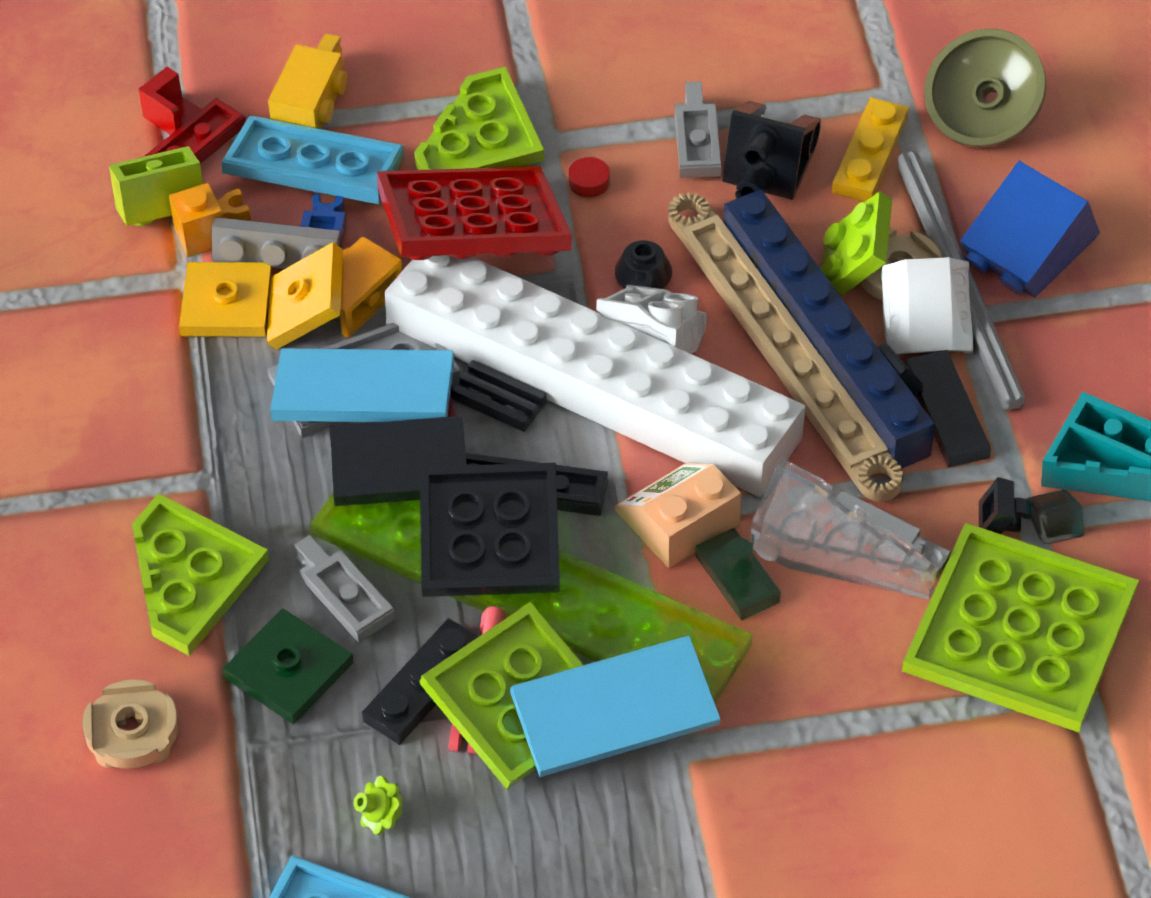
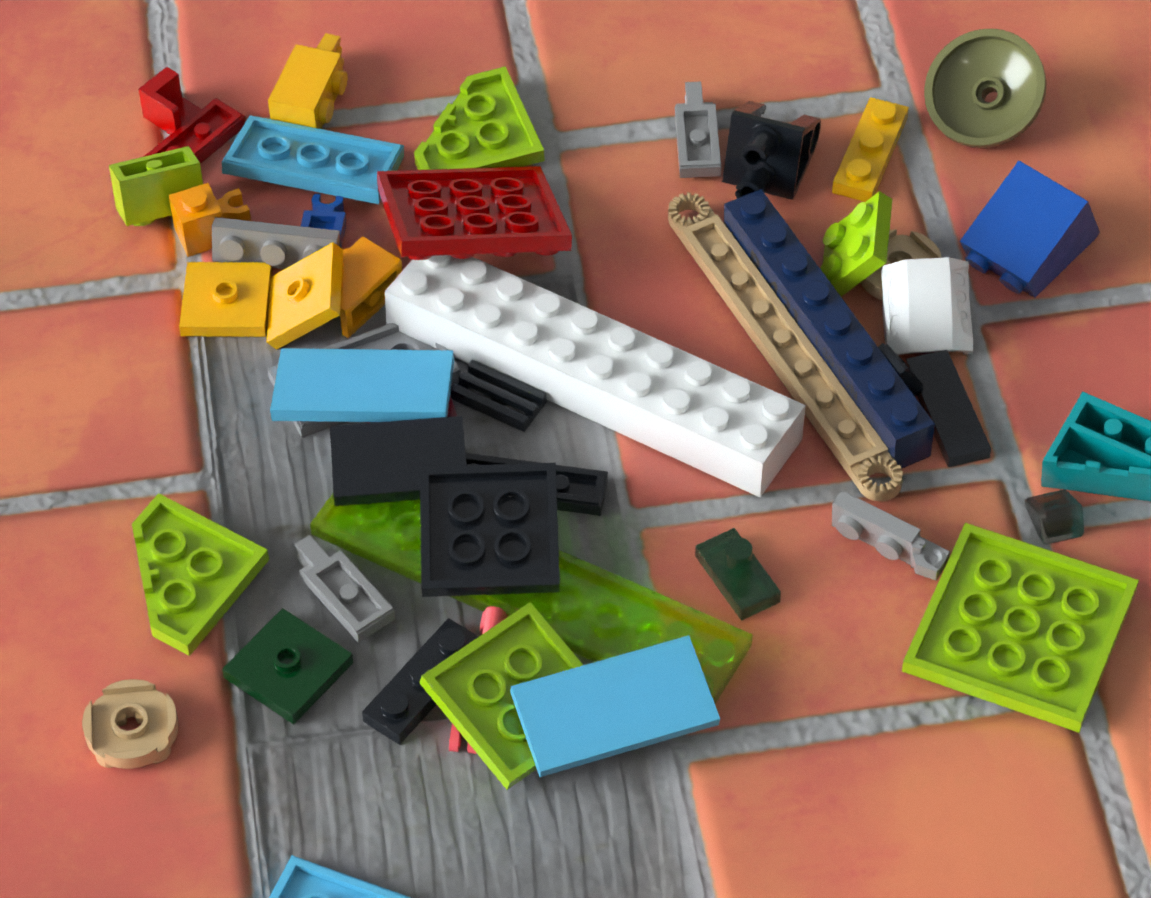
lime plant [354,776,403,835] -> none
red tile [569,157,610,197] -> none
white slope [596,285,707,354] -> none
black cone [615,240,672,289] -> none
light nougat slope [615,463,741,569] -> none
clear wedge [750,458,937,599] -> none
light grey axle [897,151,1025,411] -> none
black tile [979,477,1032,534] -> none

